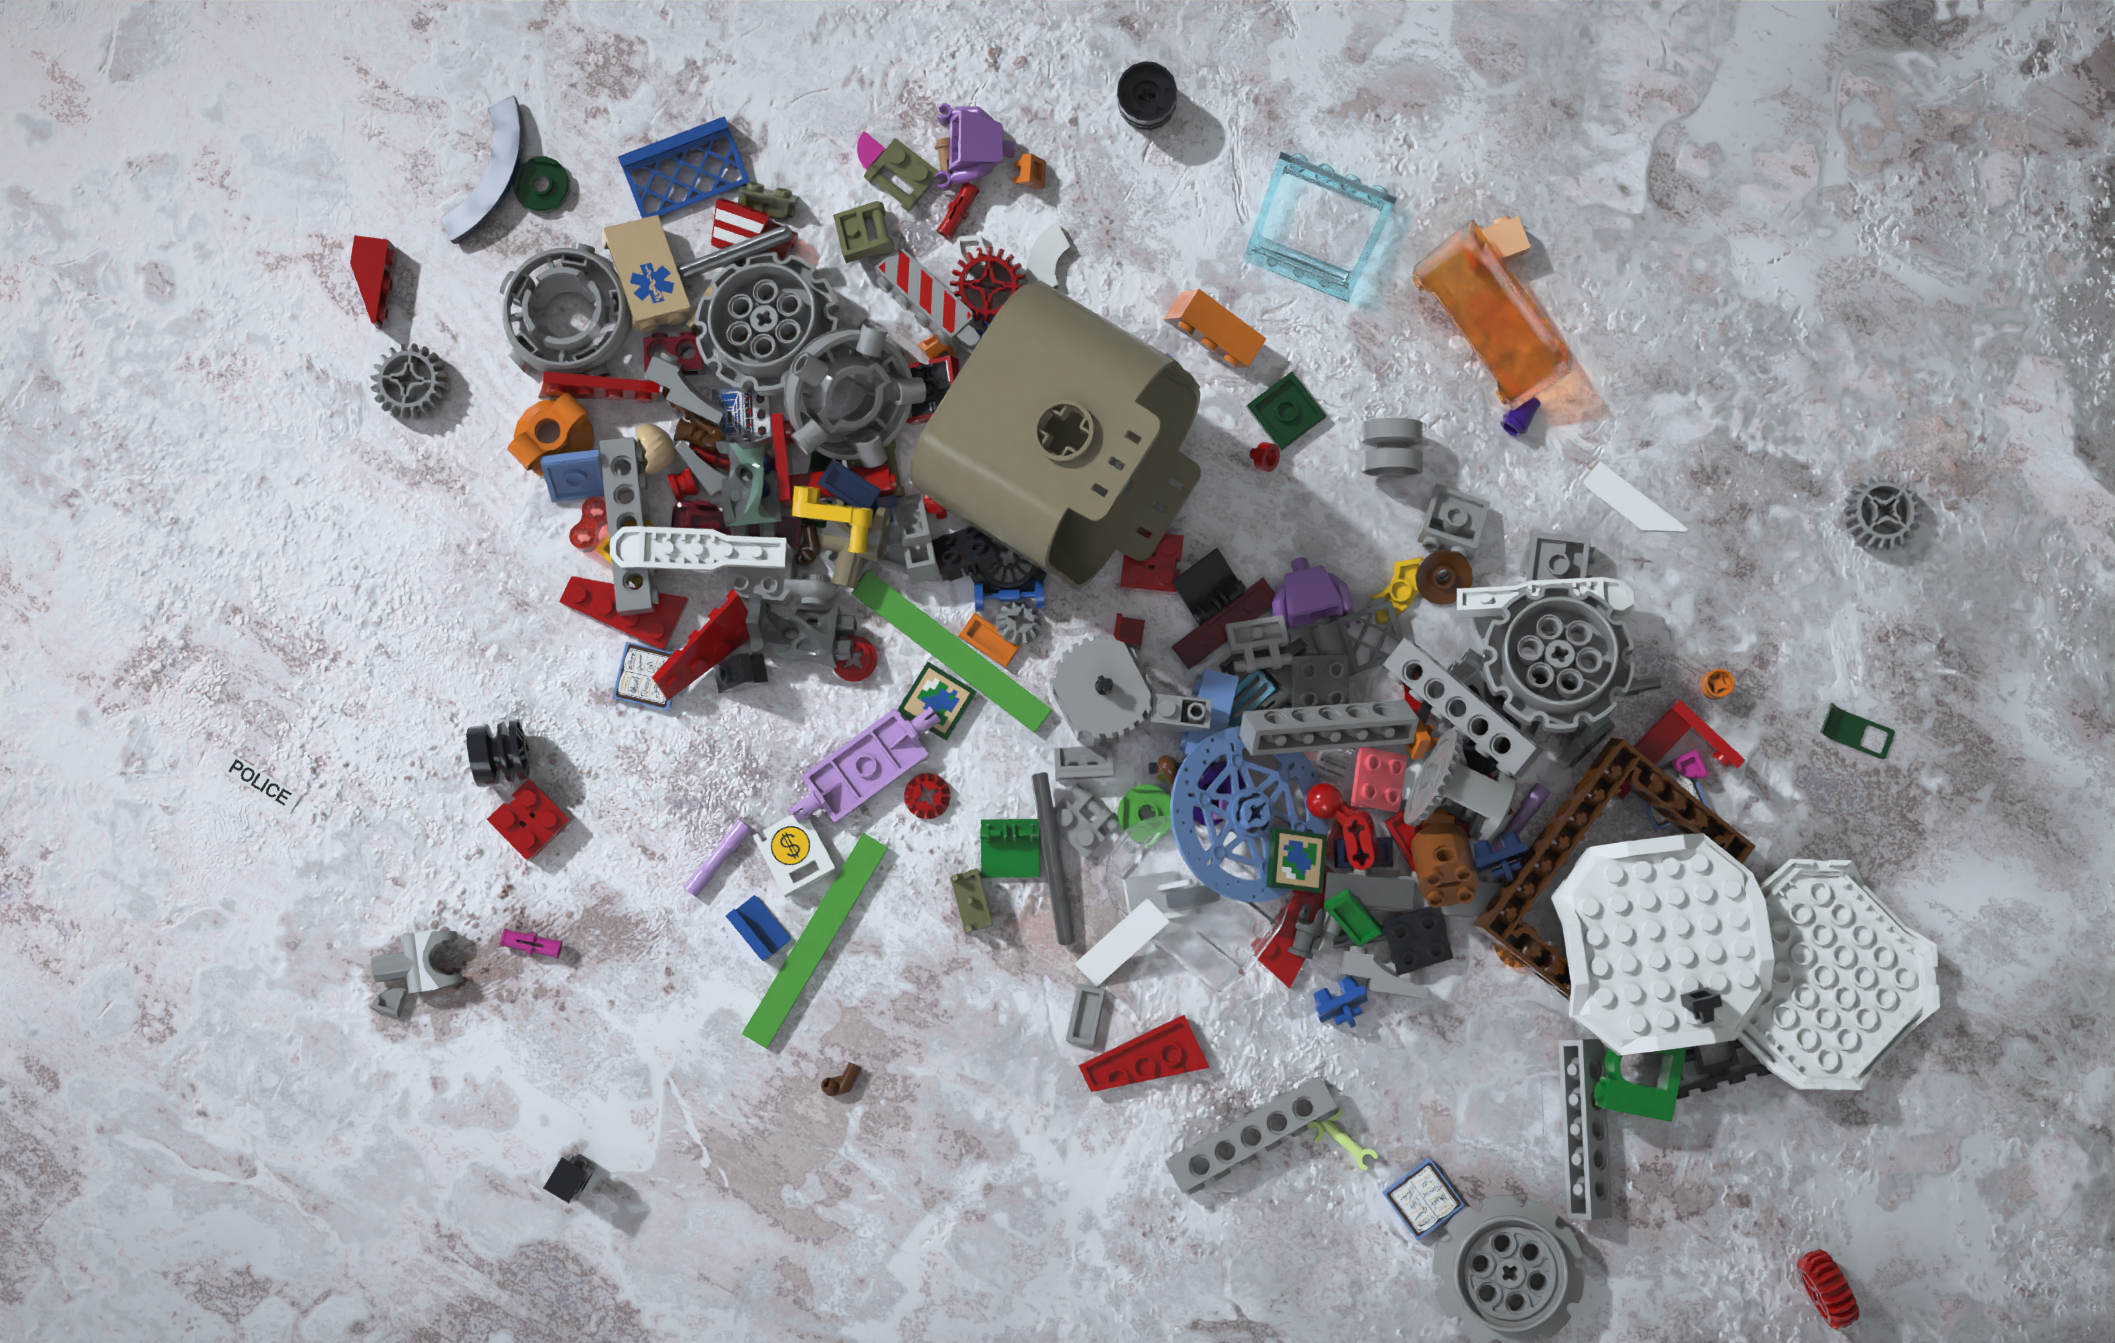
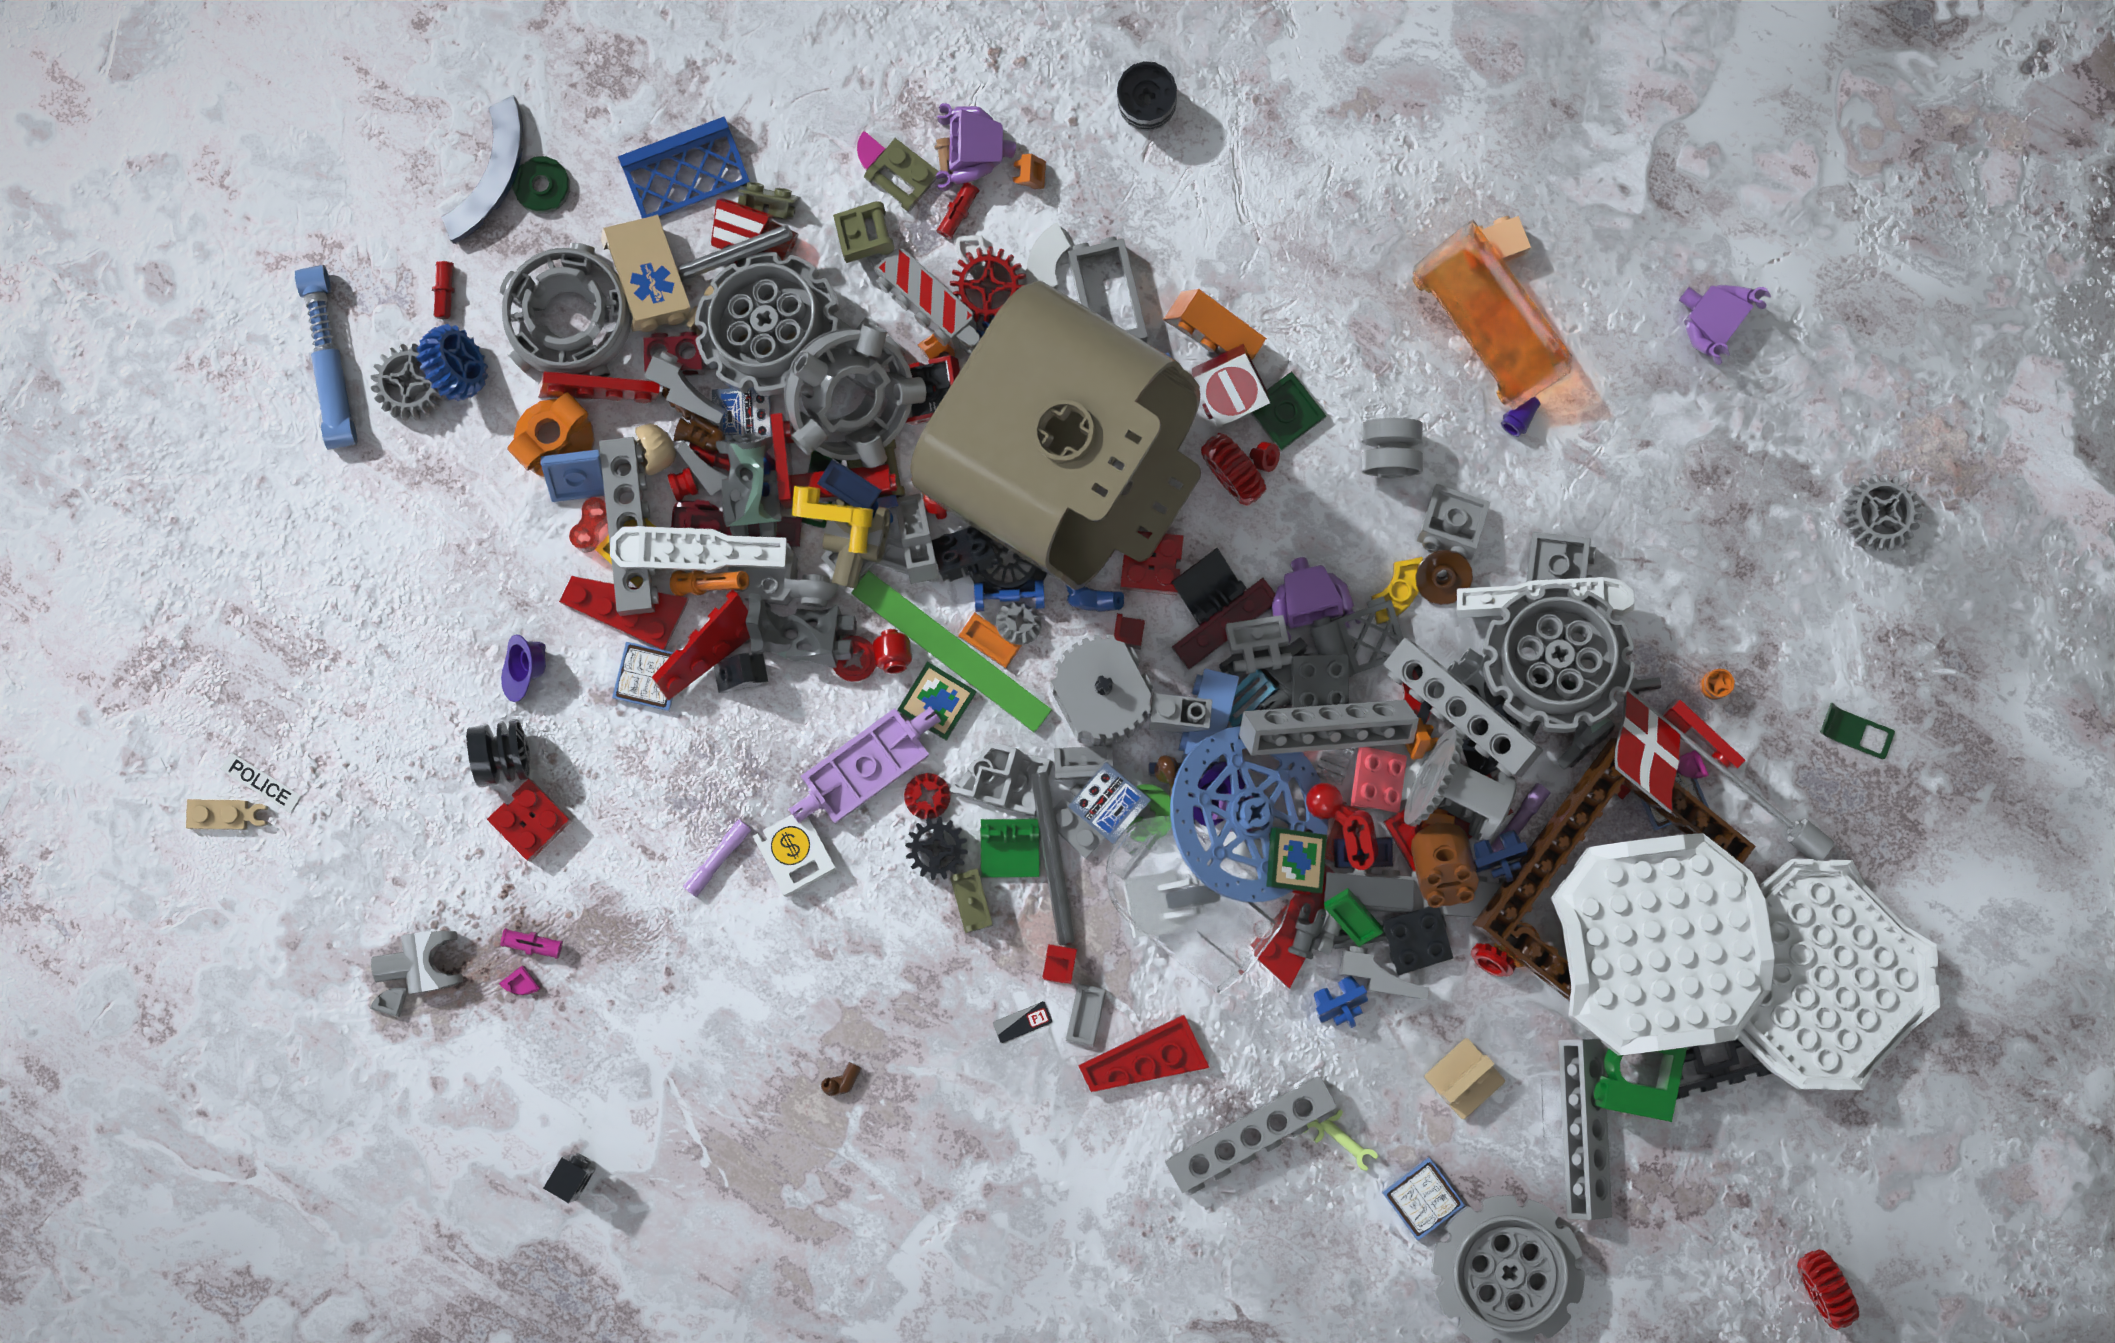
red slope [350,235,397,329] -> none
blue panel [726,895,791,962] -> none
bright green tile [742,833,888,1049] -> none
reddish brown arm [796,523,820,566] -> none
white sticker [1075,898,1170,986] -> none
clear light blue windscreen [1243,151,1397,302] -> none
white sticker [1582,461,1688,532] -> none
black tile [1680,987,1722,1024] -> none
none -> tan plate [186,799,268,830]
none -> medium blue piece [295,265,357,450]
none -> blue gear [416,324,489,401]
none -> red axle [432,261,455,319]
none -> dark pink tile [499,965,541,995]
none -> dark purple piece [501,634,546,702]
none -> orange pin [669,570,749,596]
none -> red head [873,629,912,674]
none -> black gear [905,817,968,880]
none -> light grey slope [950,742,1053,817]
none -> sticker [993,1001,1052,1043]
none -> red panel [1043,944,1077,984]
none -> blue arm [1065,585,1124,611]
none -> light grey window [1068,237,1148,343]
none -> tile [1068,761,1151,844]
none -> piece [1192,344,1270,428]
none -> red gear [1201,433,1266,506]
none -> tan bracket [1424,1038,1505,1119]
none -> red gear [1471,943,1516,977]
none -> flag [1615,689,1834,861]
none -> medium lavender torso [1679,285,1771,365]

